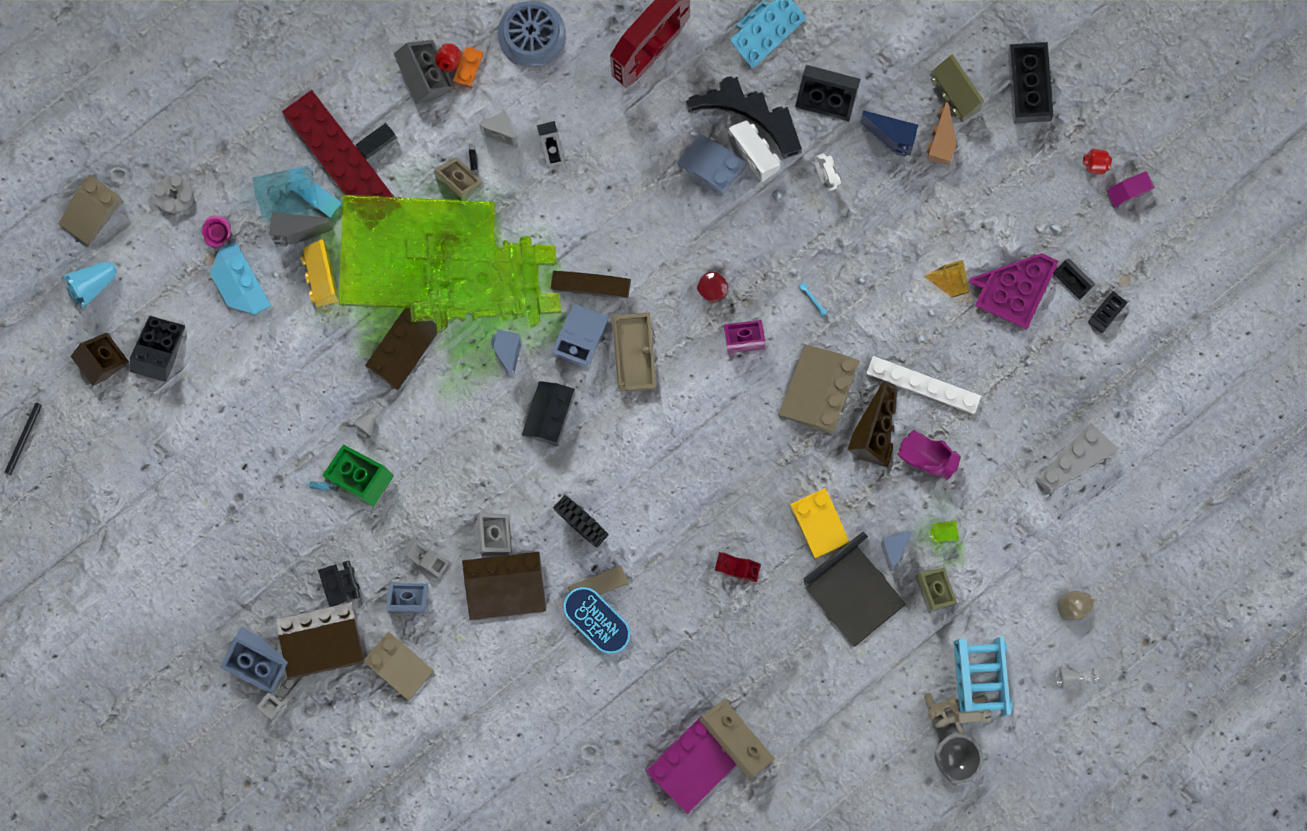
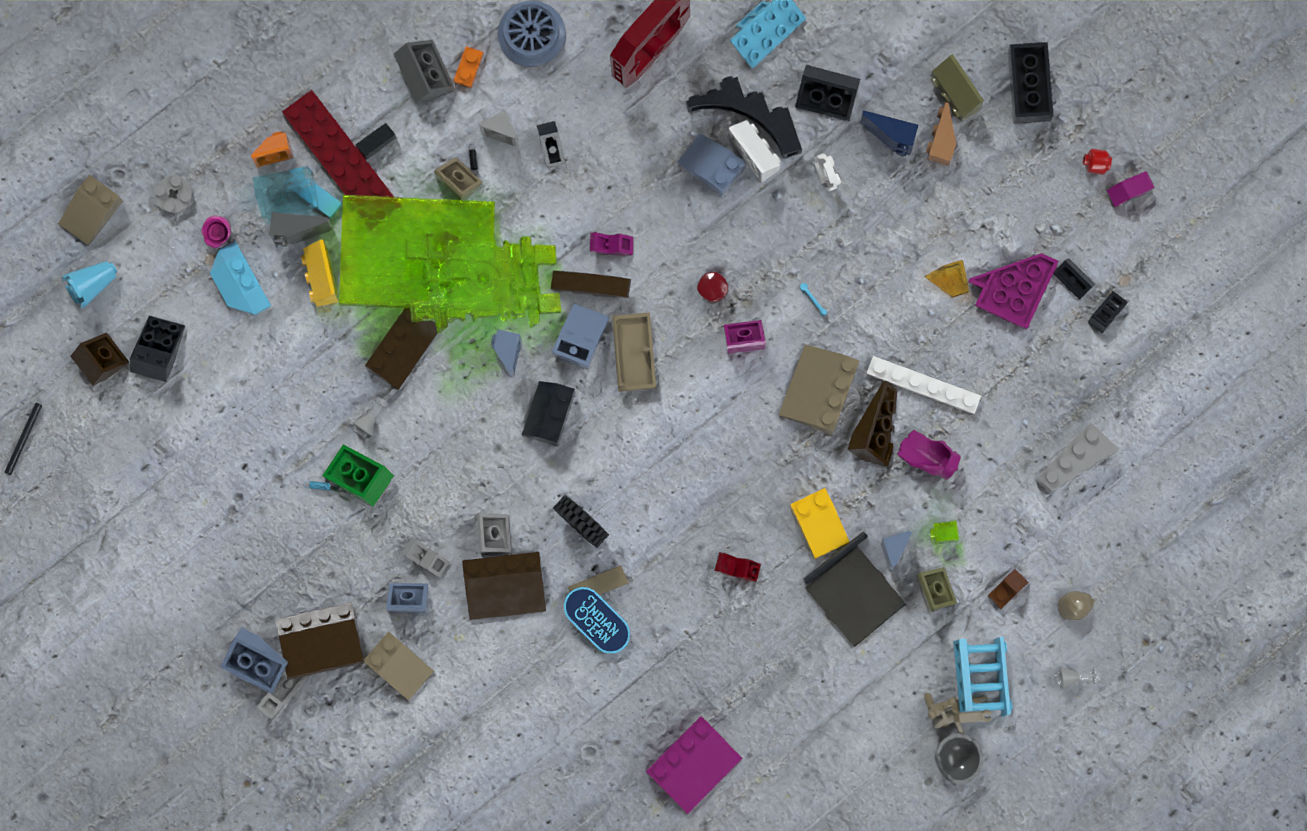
black plate [318,560,361,607] -> none
red head [435,43,461,71] -> none
dark tan container [699,699,775,780] -> none
none -> orange slope [251,131,293,168]
none -> magenta slope [590,232,633,256]
none -> reddish brown slope [988,569,1029,609]

